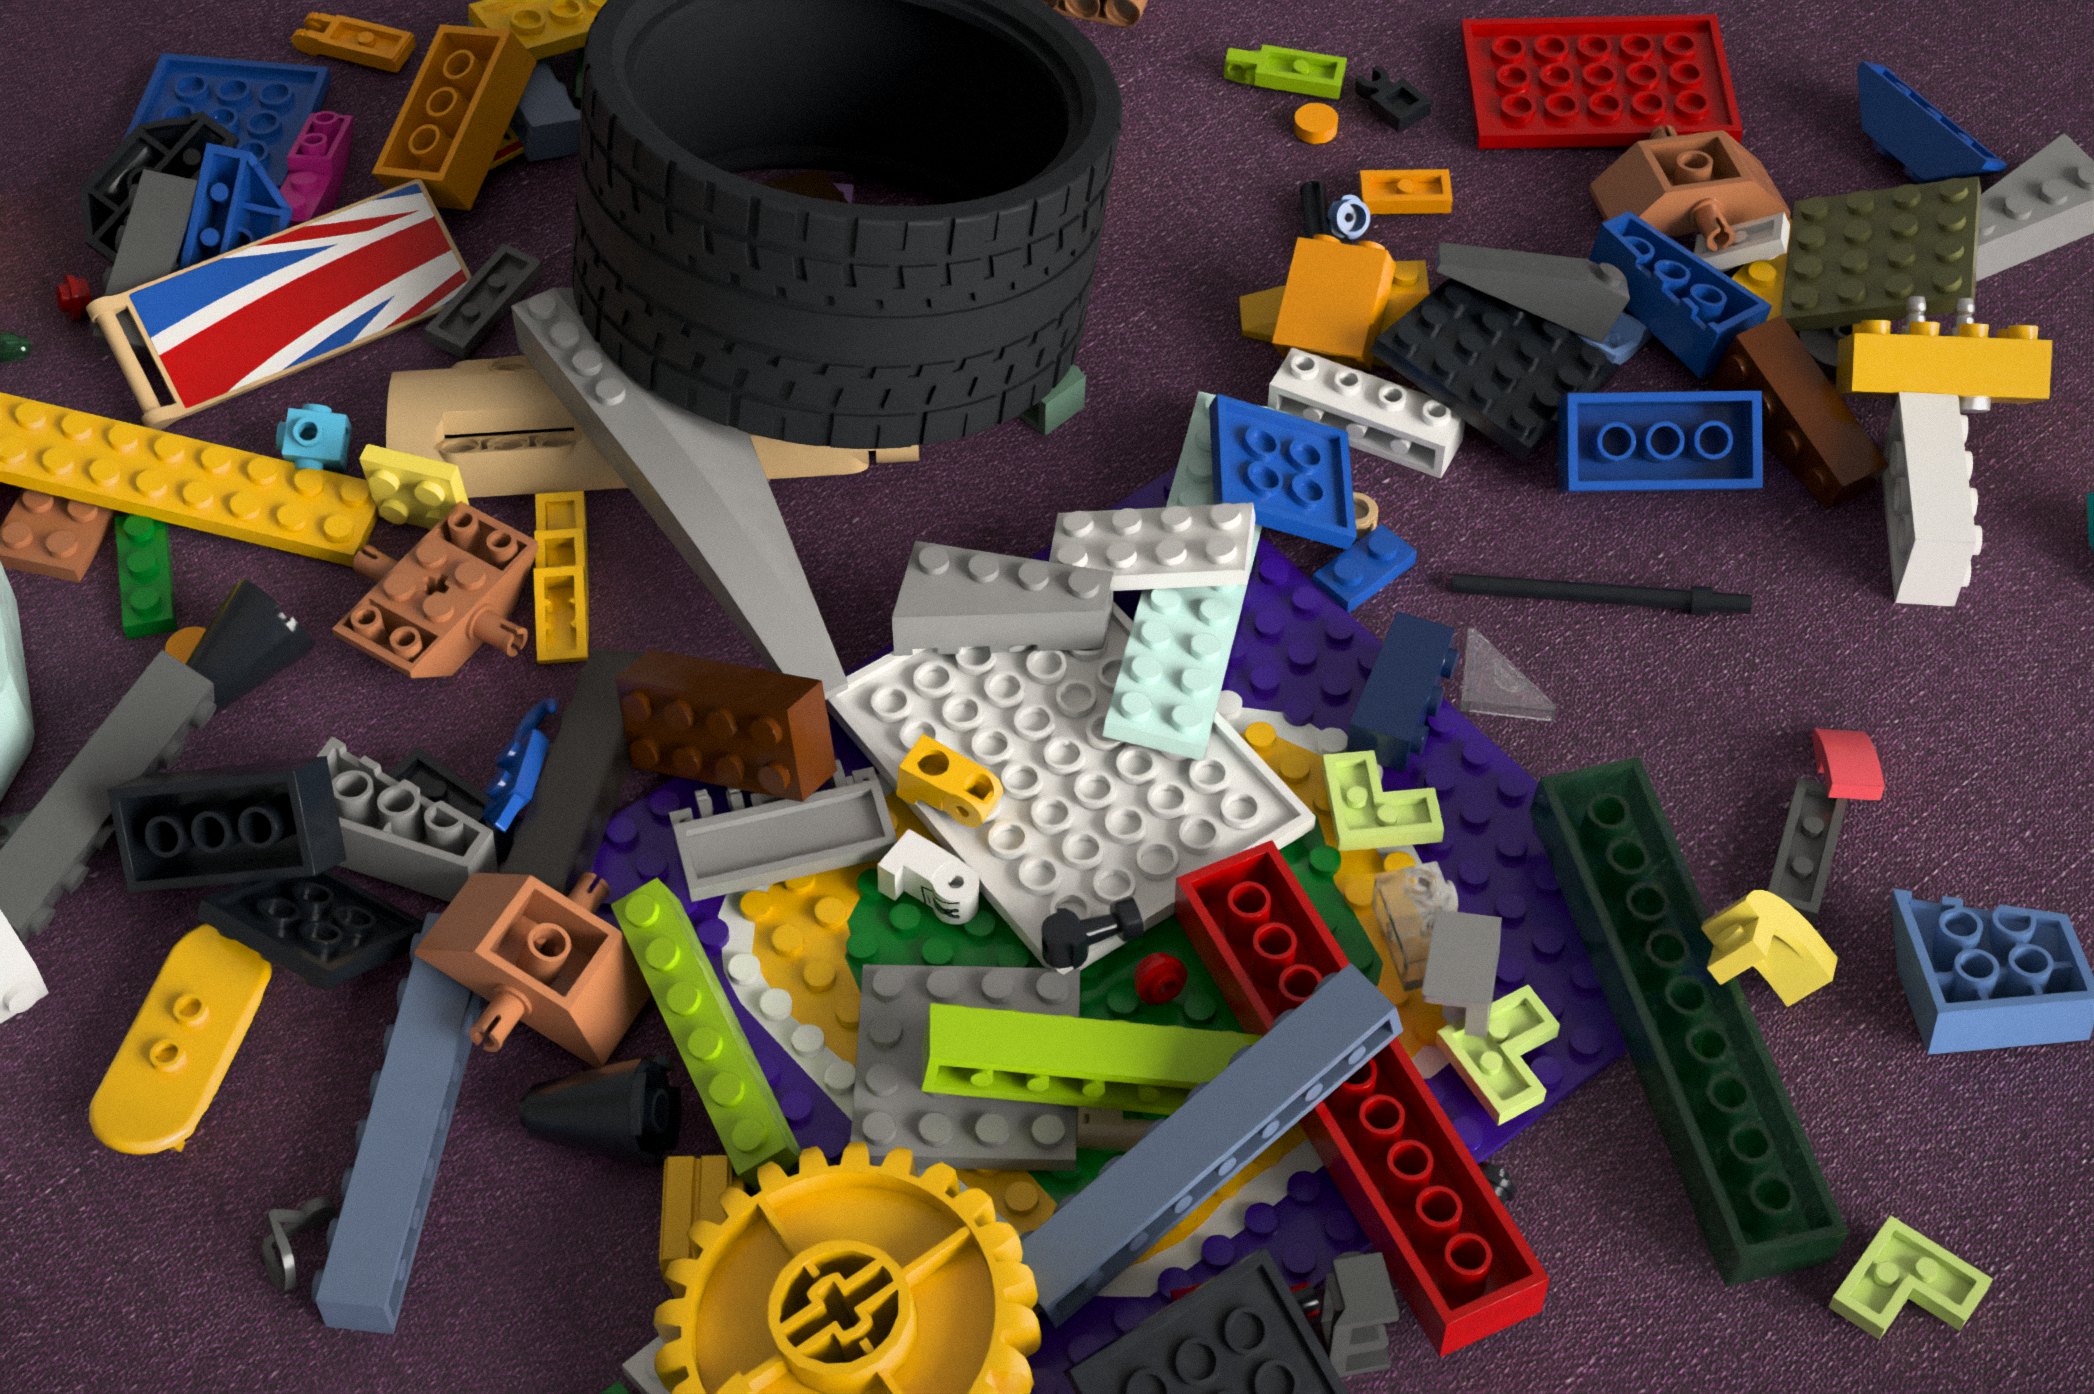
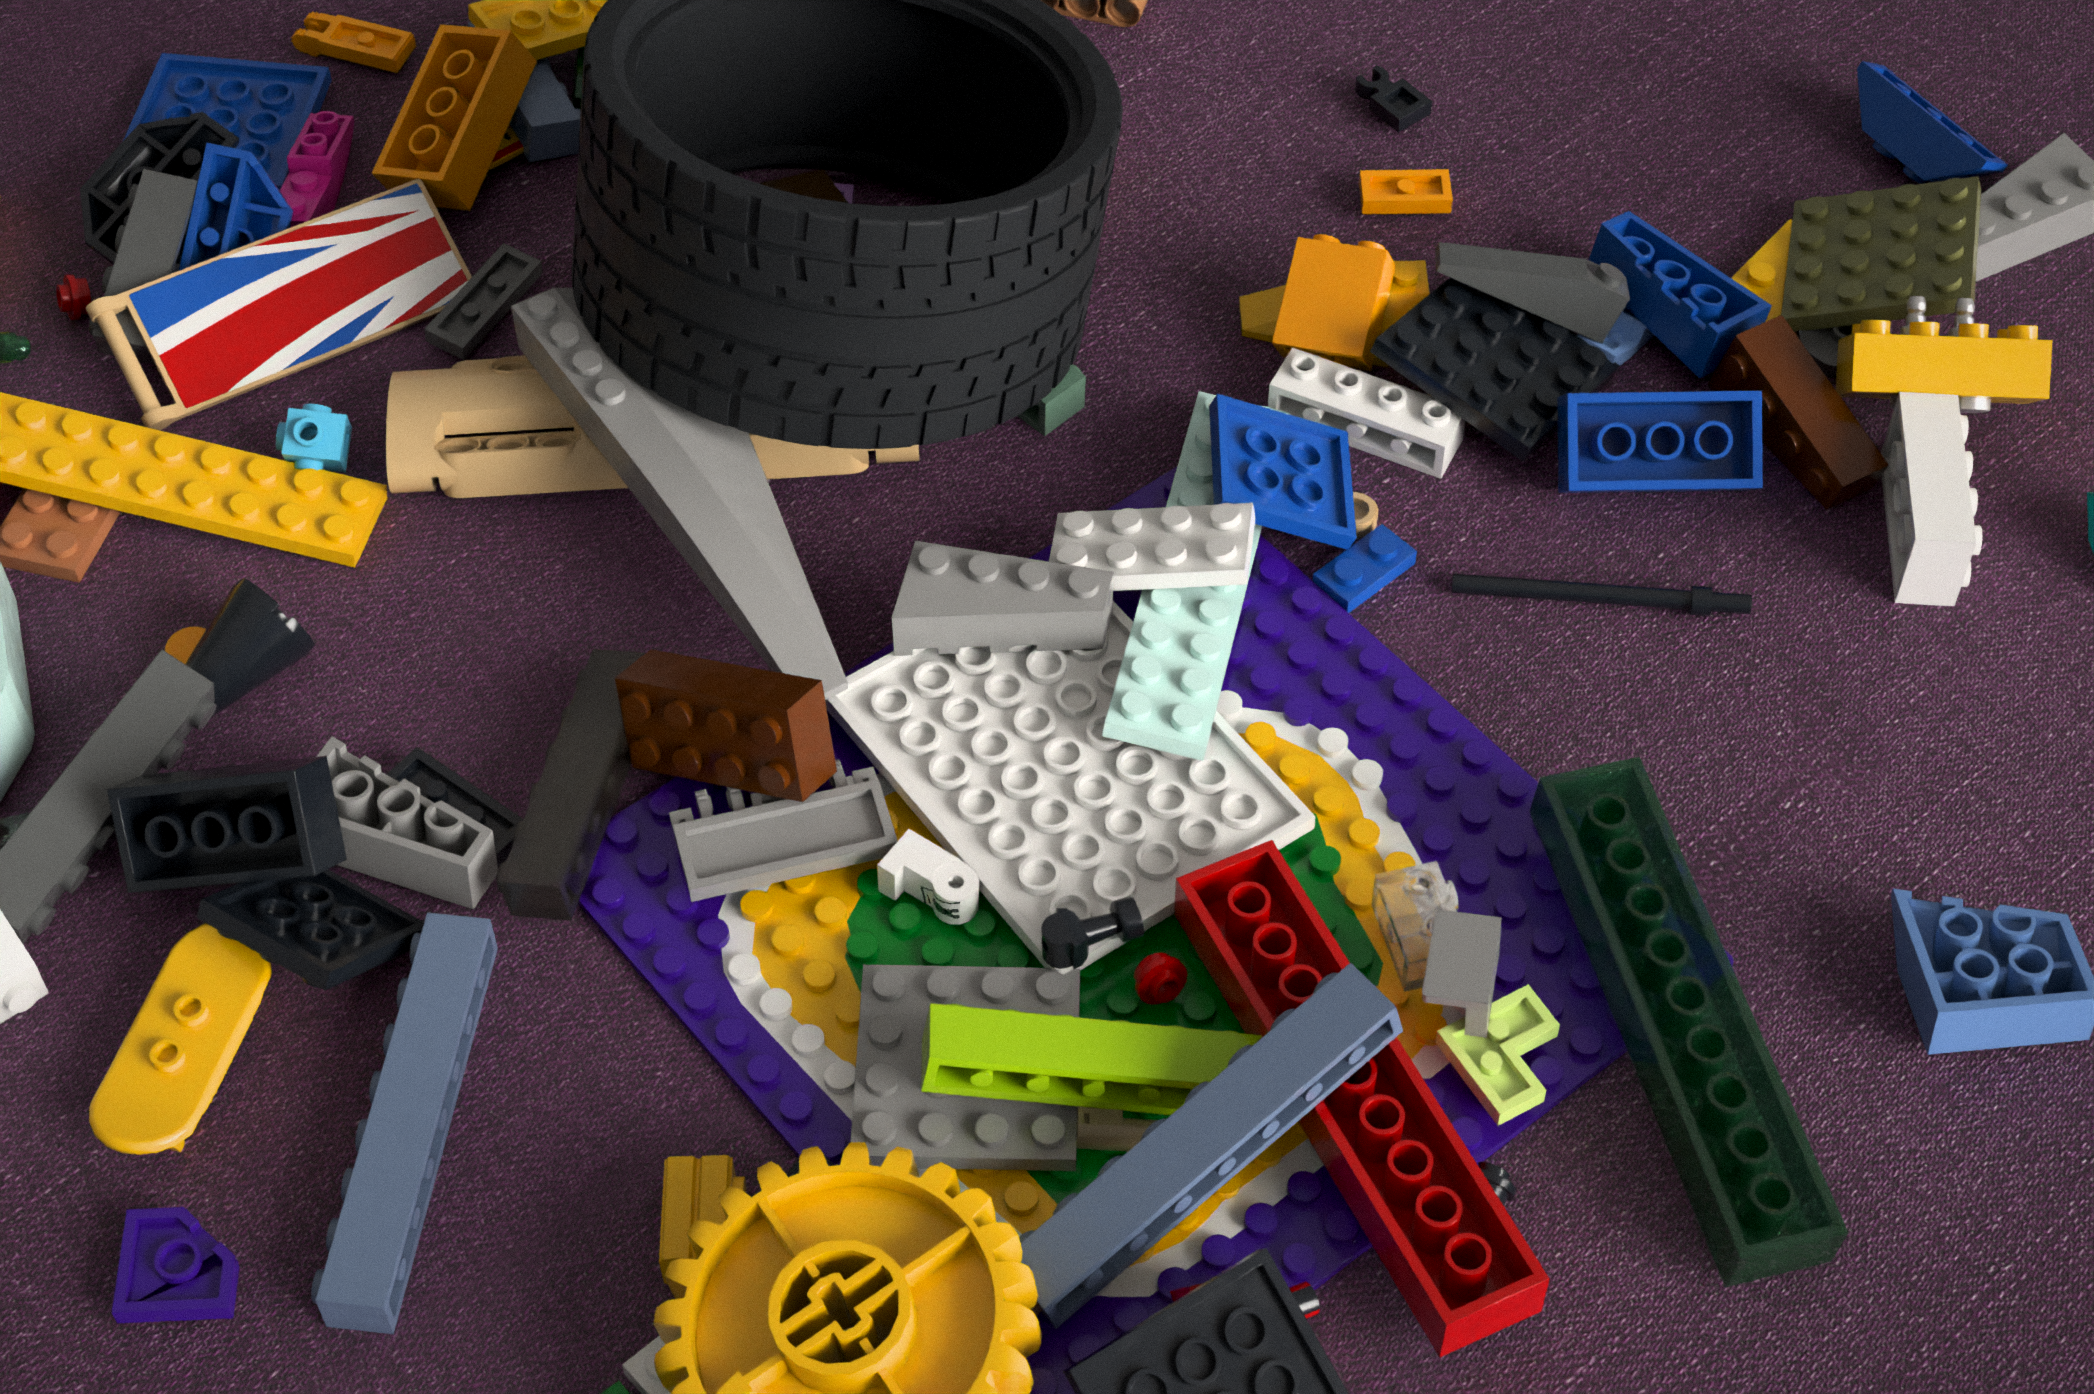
green plate [114,514,177,639] -> none
dark grey piece [261,1197,337,1292] -> none
nougat slope [332,501,539,678] -> none
light yellow plate [359,444,469,530] -> none
nougat slope [414,872,652,1068] -> none
blue plate [482,697,558,833] -> none
black cone [519,1054,681,1168] -> none
yellow slope [533,490,589,664] -> none
lime brick [611,878,801,1193] -> none
yellow leg [896,734,1003,828] -> none
lime hinge [1224,44,1347,100] -> none
light orange tile [1294,103,1338,144] -> none
black axle [1300,180,1331,239] -> none
dark grey window [1319,1251,1400,1377] -> none
yellowish green plate [1322,750,1444,851] -> none
medium blue plate [1327,195,1370,240] -> none
dark blue brick [1346,611,1460,773] -> none
red plate [1460,14,1743,149] -> none
clear tile [1460,628,1556,722] -> none
nougat slope [1589,125,1791,251] -> none
white plate [1694,212,1790,272] -> none
light yellow arch [1701,890,1838,1007] -> none
dark grey plate [1767,777,1848,926] -> none
coral slope [1812,728,1885,800] -> none
yellowish green plate [1829,1215,1993,1340] -> none
none -> dark purple plate [112,1207,240,1323]

